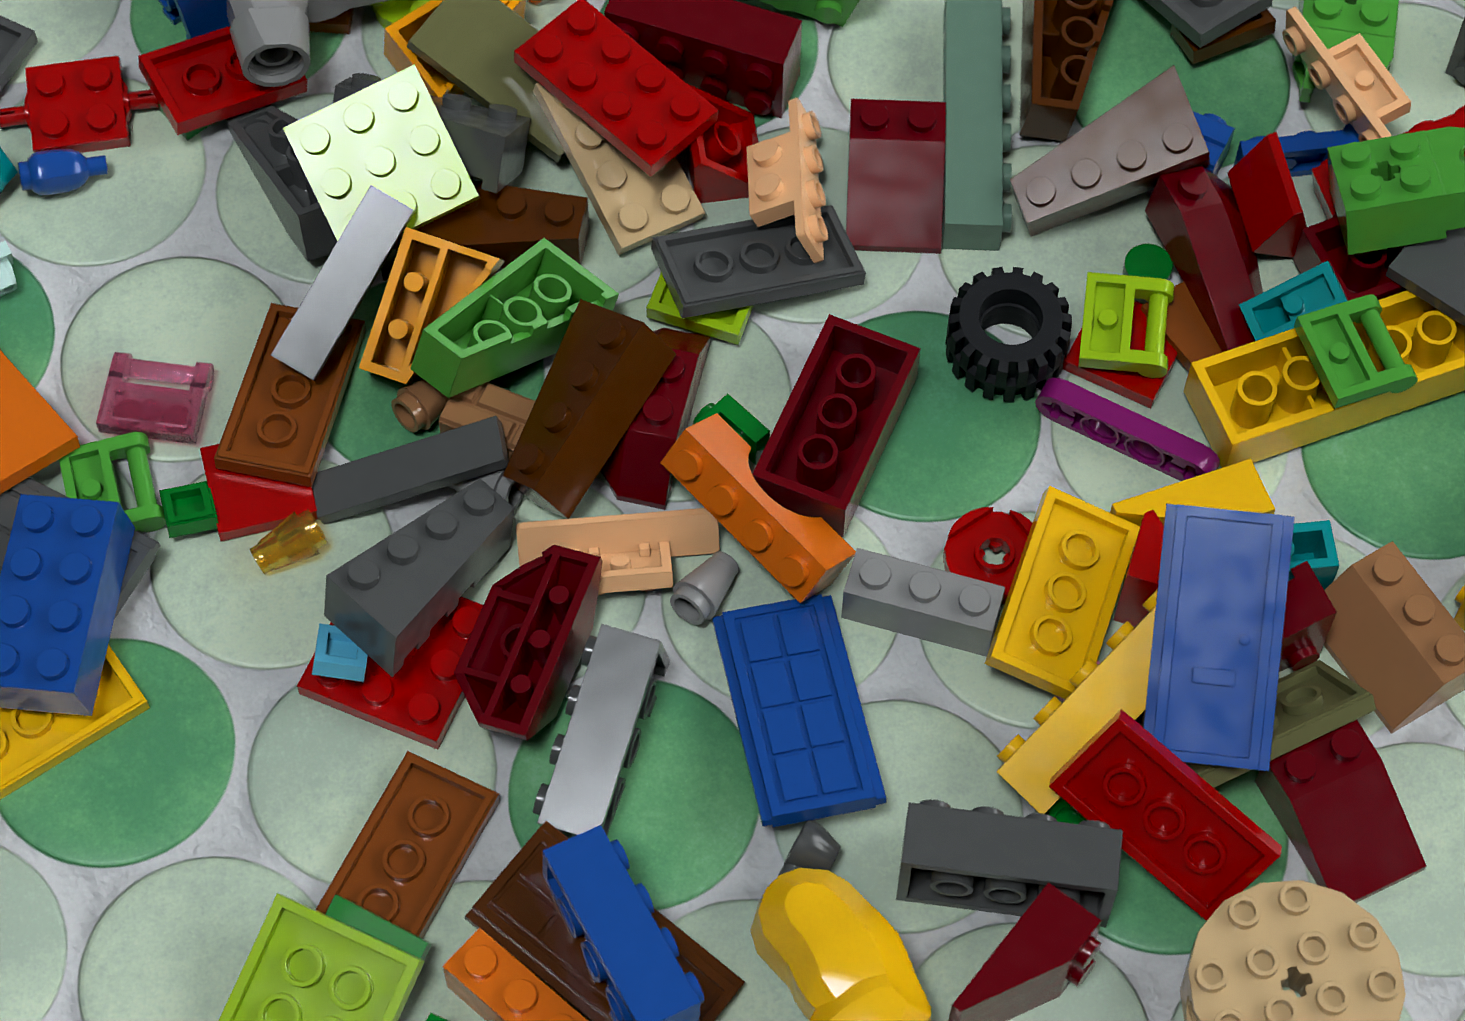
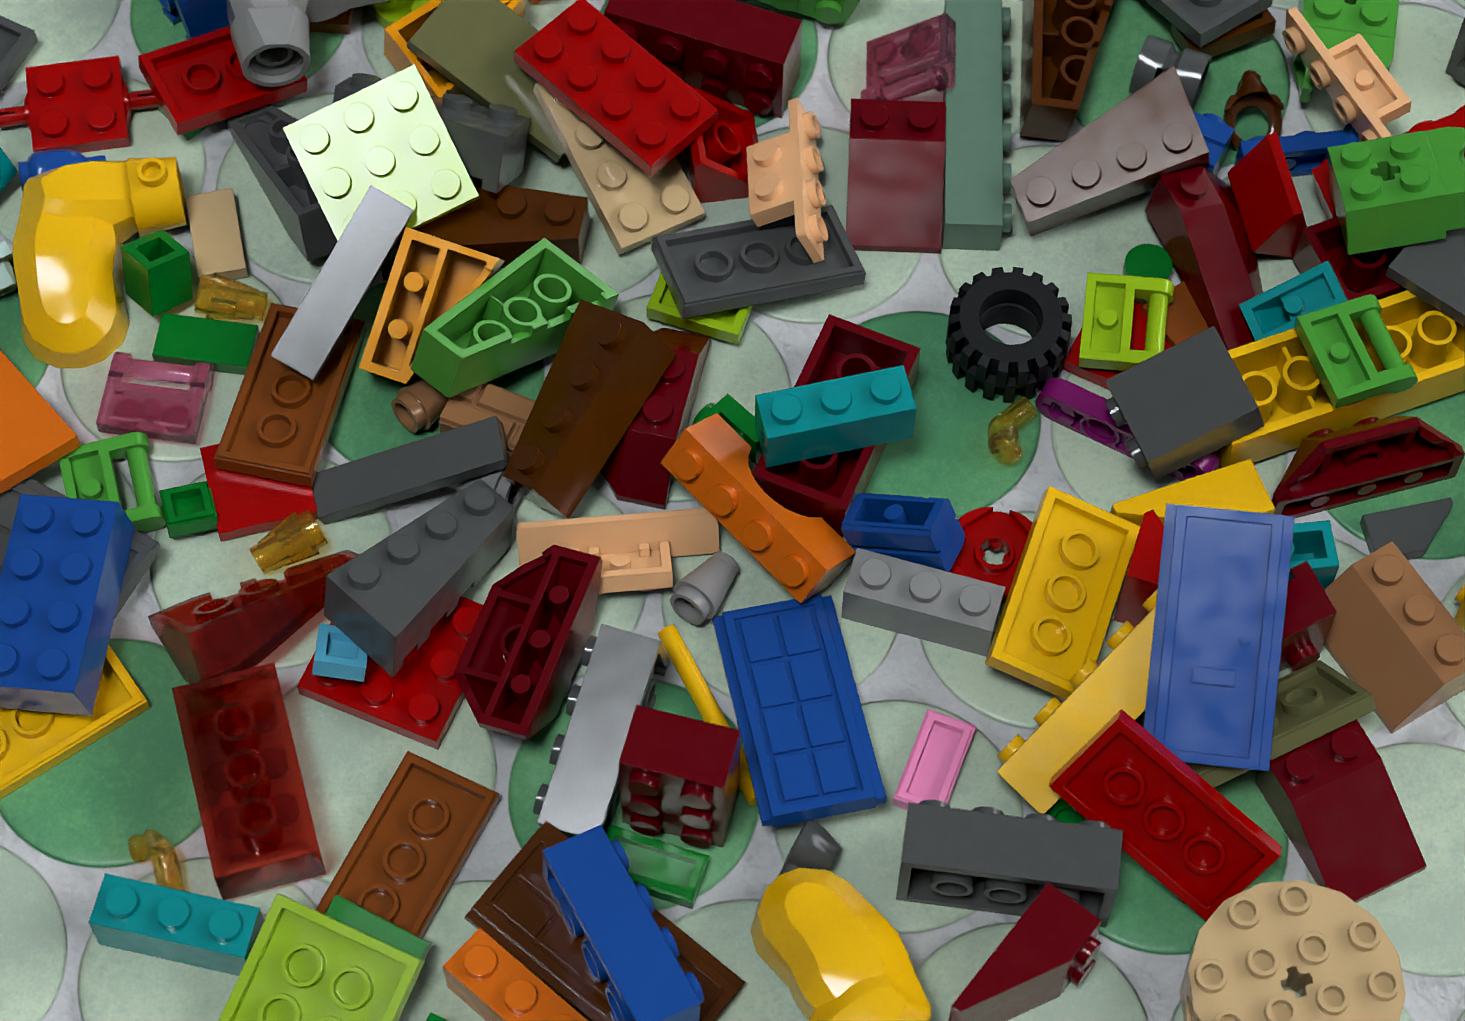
none -> yellow piece [12,157,188,368]
none -> teal brick [88,873,264,976]
none -> green brick [121,229,193,317]
none -> clear yellow arm [128,829,186,891]
none -> clear red wedge [148,550,359,692]
none -> green tile [152,313,260,375]
none -> clear red brick [172,663,326,900]
none -> tan tile [185,188,248,285]
none -> clear yellow cone [194,272,268,321]
none -> green tile [606,824,709,909]
none -> dark red brick [619,705,741,848]
none -> yellow bar [658,625,757,806]
none -> teal brick [755,365,917,468]
none -> blue brick [841,493,965,572]
none -> clear pink plate [861,13,956,100]
none -> bright pink tile [892,709,976,810]
none -> clear yellow arm [988,397,1037,465]
none -> dark grey brick [1104,326,1265,480]
none -> dark grey wheel [1129,35,1212,110]
none -> reddish brown piece [1223,69,1284,149]
none -> dark red wedge [1271,415,1465,518]
none -> dark grey tile [1360,497,1453,560]

